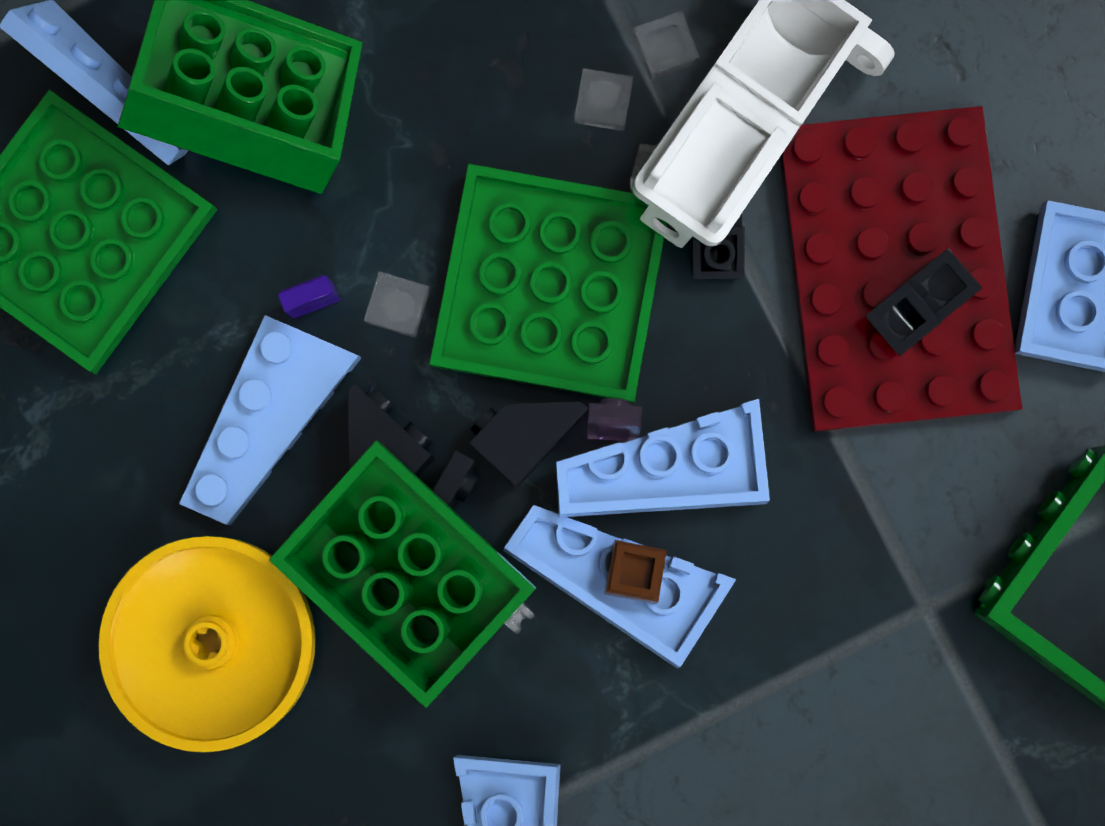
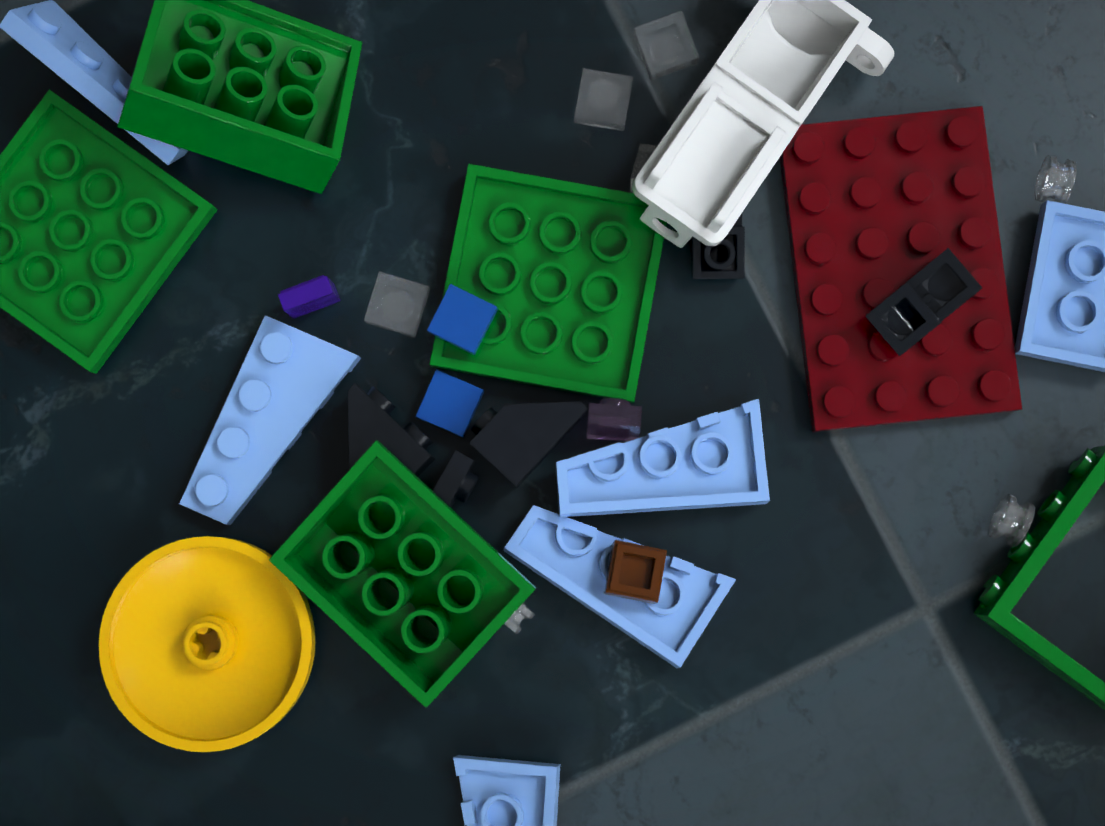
none -> blue tile [415,370,484,438]
none -> blue tile [427,284,498,356]
none -> clear bush [988,494,1035,547]
none -> clear bush [1034,155,1077,204]

